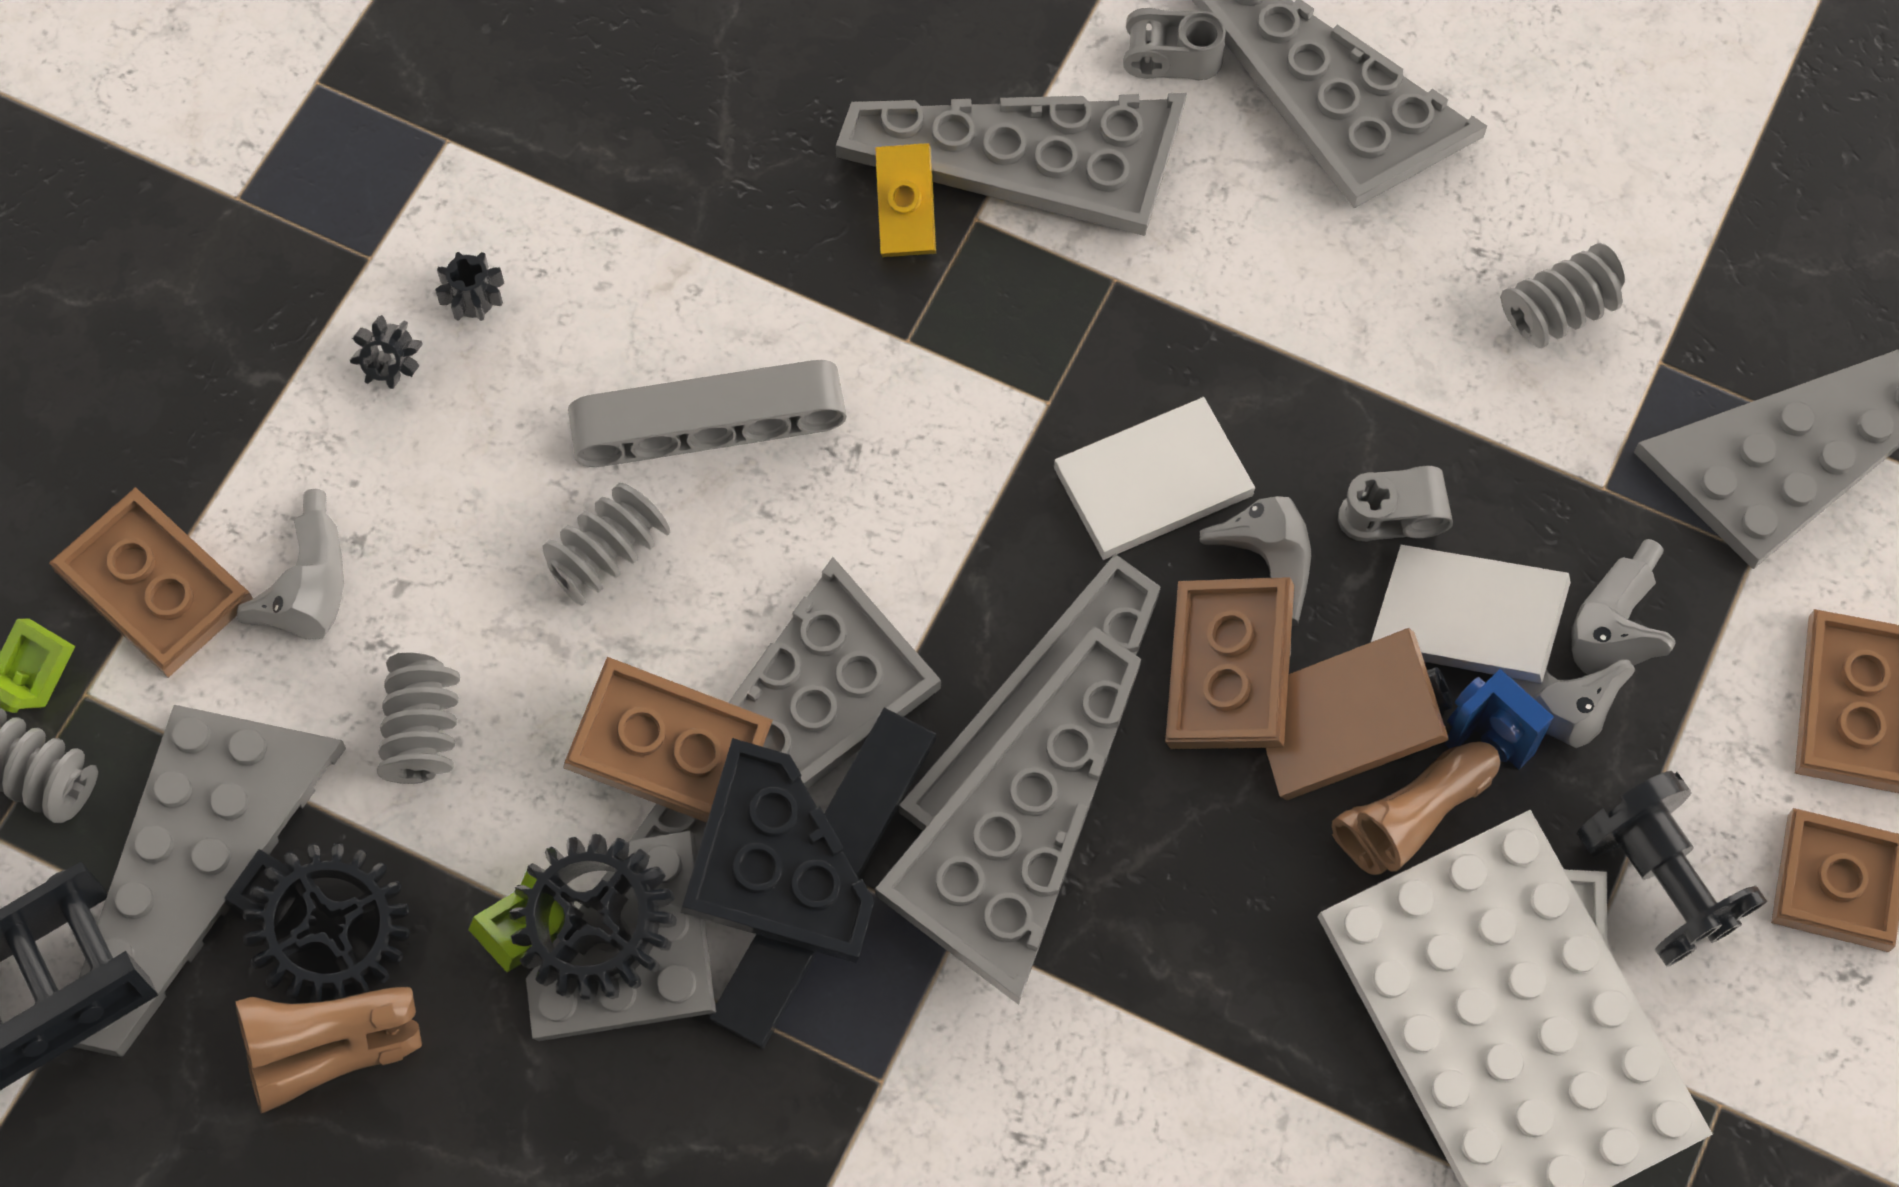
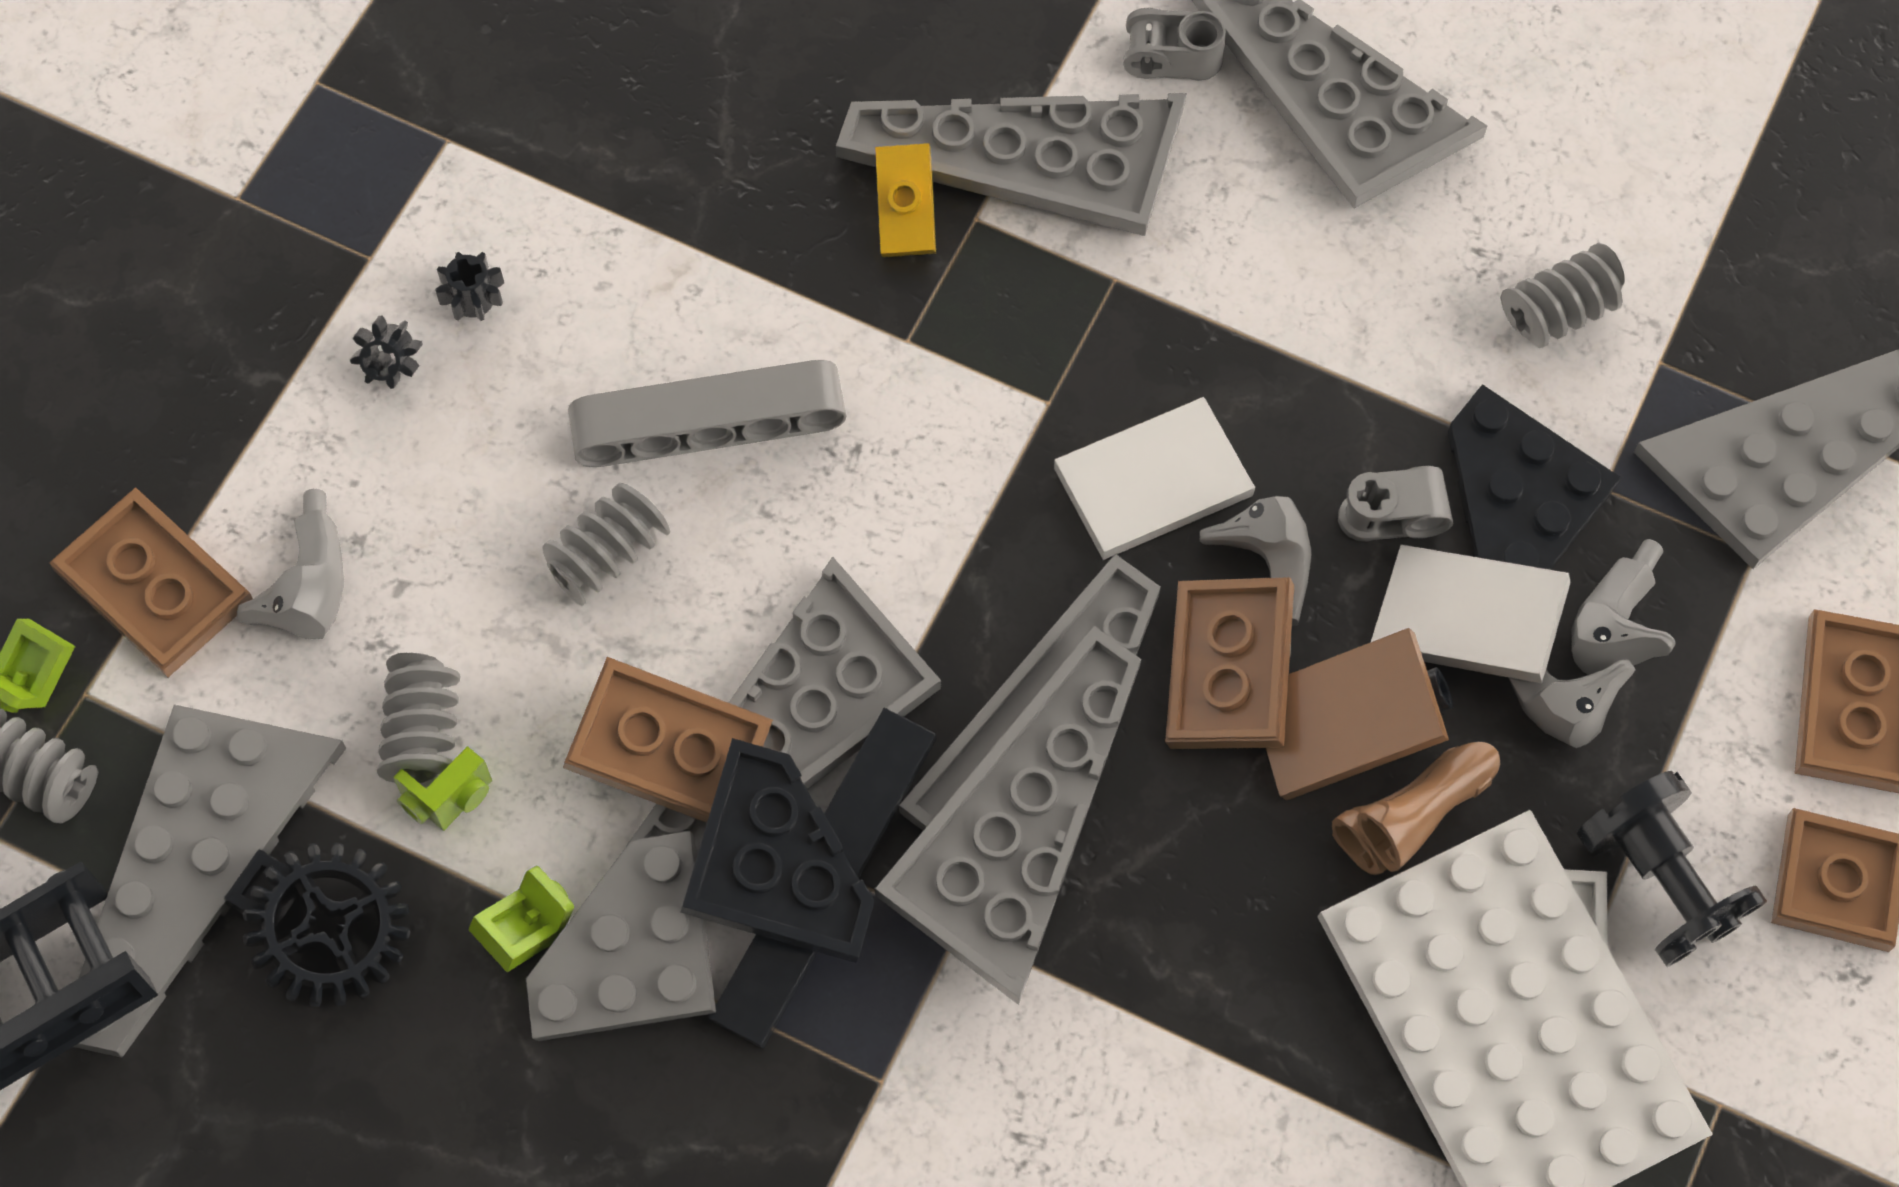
medium nougat piece [235,987,422,1114] -> none
black gear [509,834,677,1002] -> none
blue bracket [1444,669,1554,769] -> none
none -> lime bracket [393,746,492,831]
none -> black plate [1447,384,1621,570]

